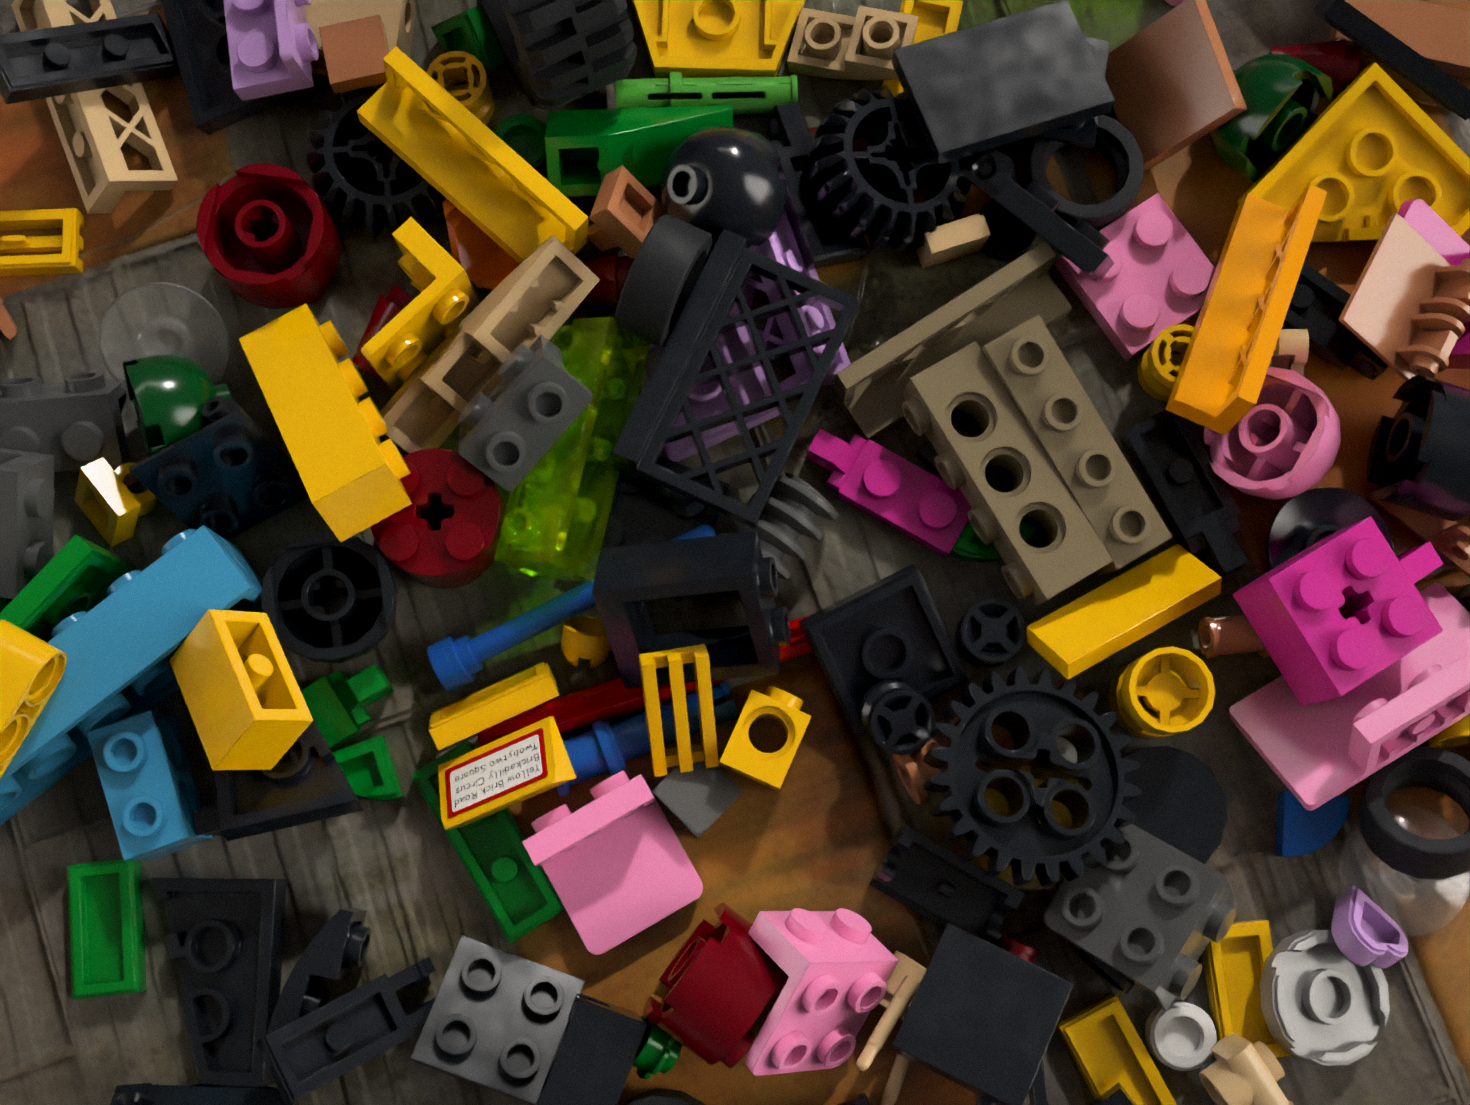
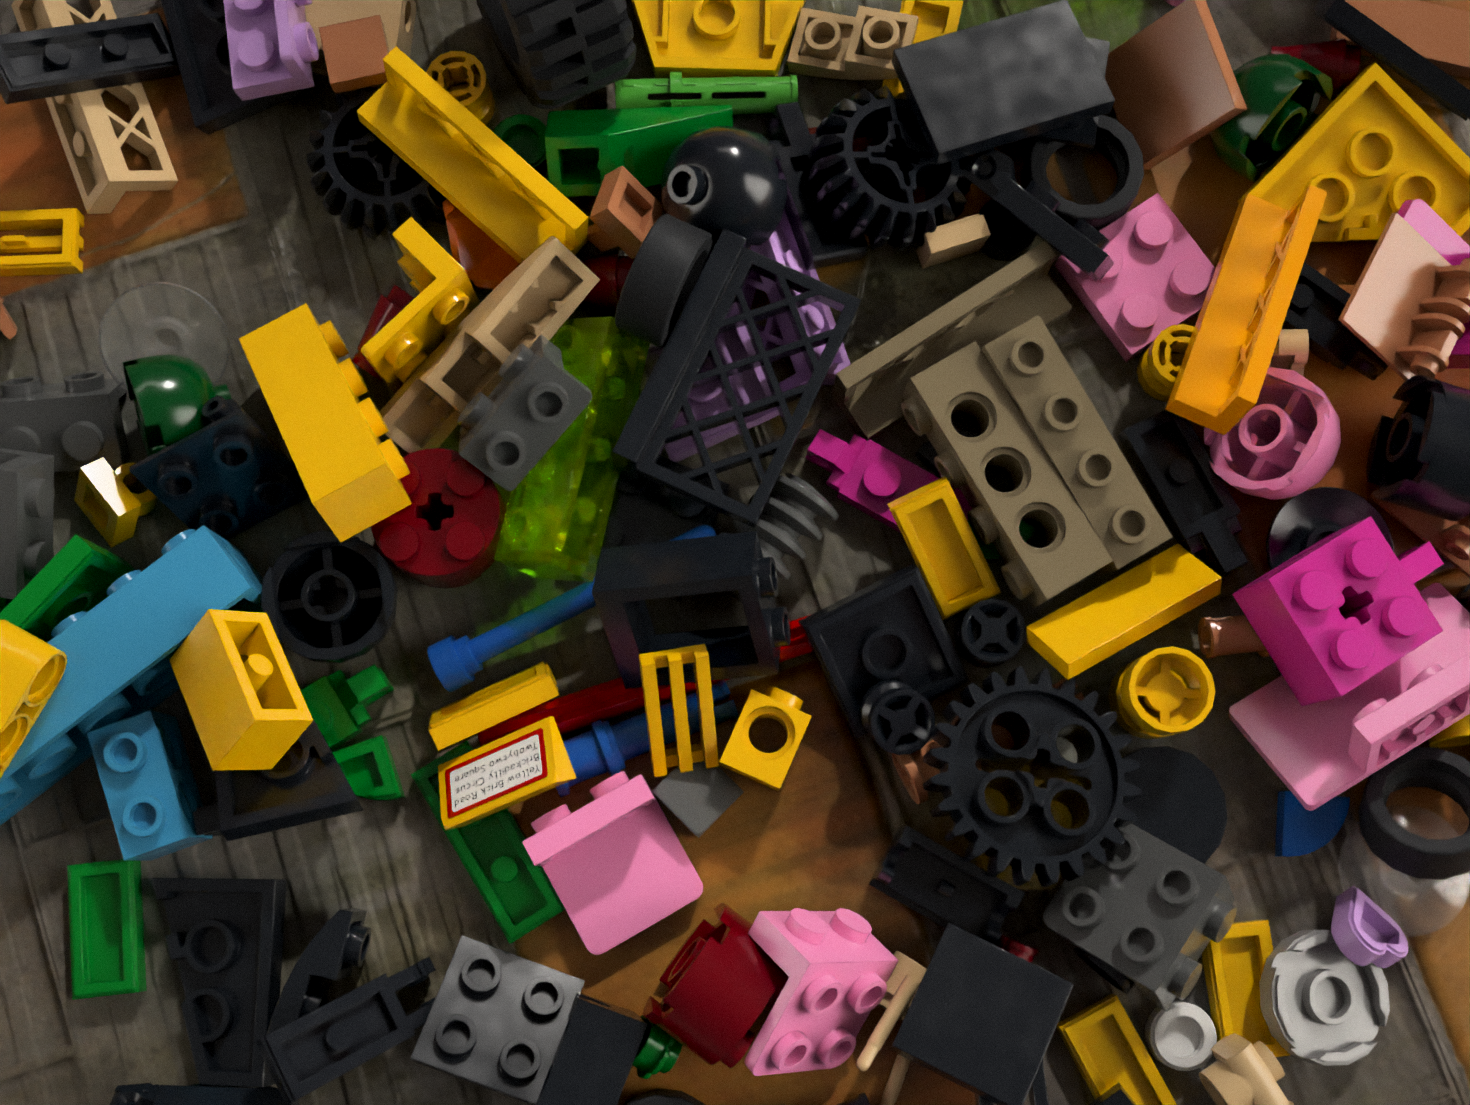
dark red brick [196,164,341,309] -> none
green tile [431,4,507,71] -> none
yellow hinge [561,616,611,668] -> none
none -> yellow tile [887,476,1001,620]

